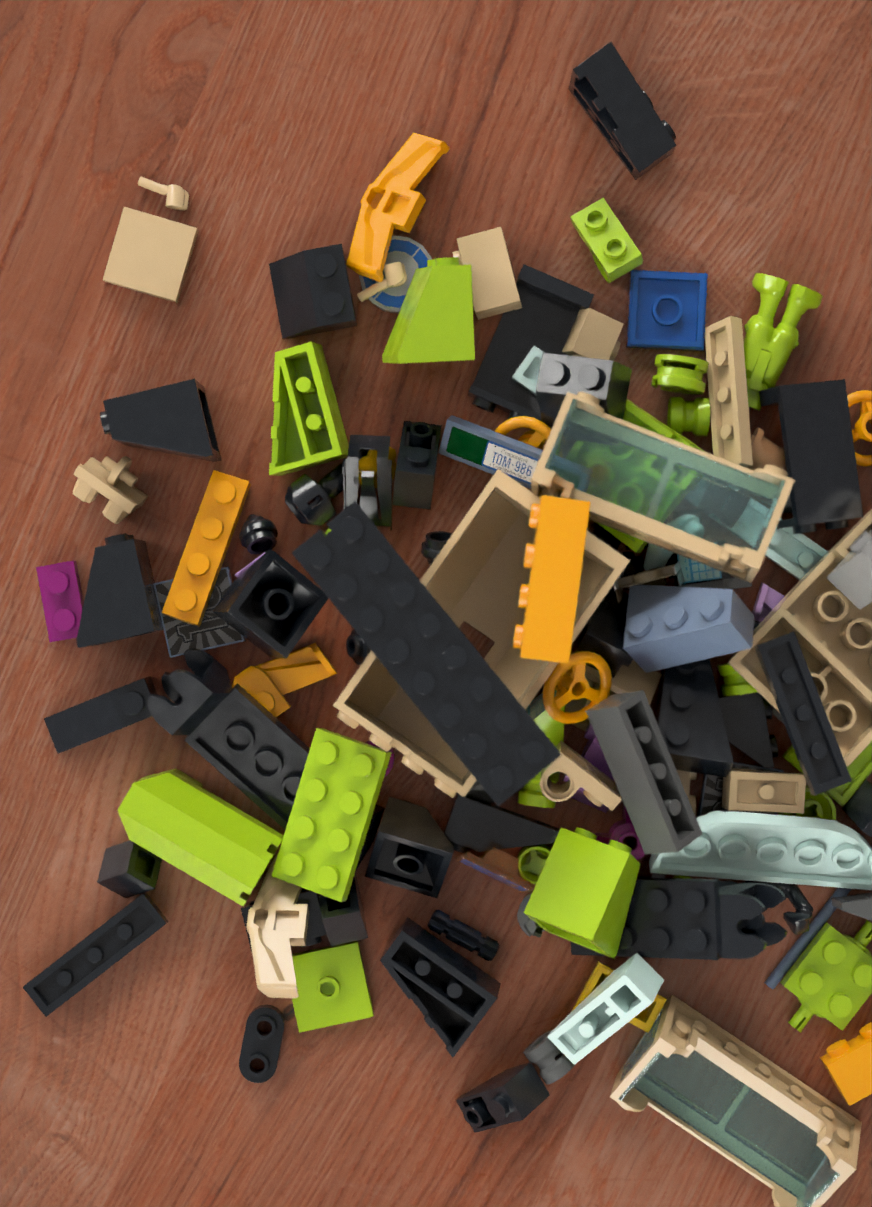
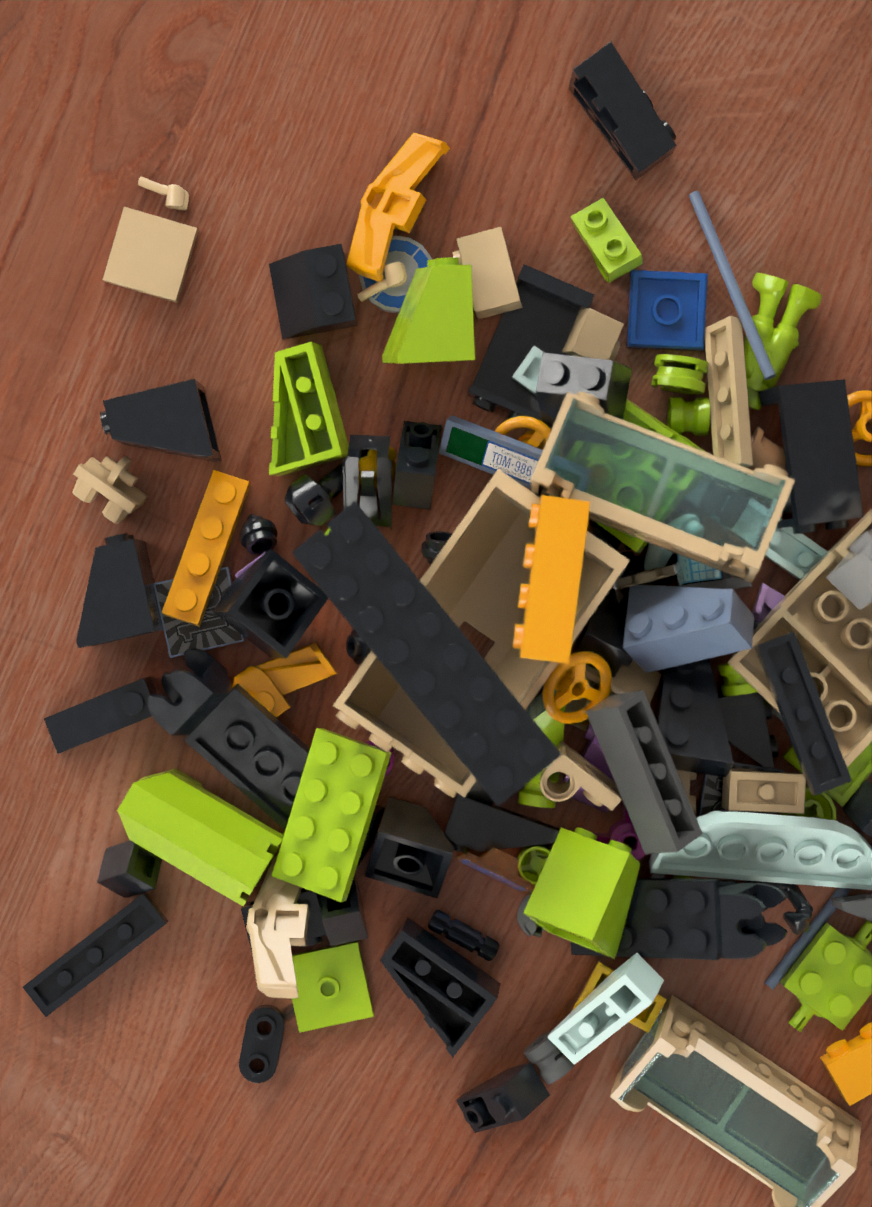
magenta plate [36,560,84,642] -> none
none -> sand blue axle [689,191,776,380]

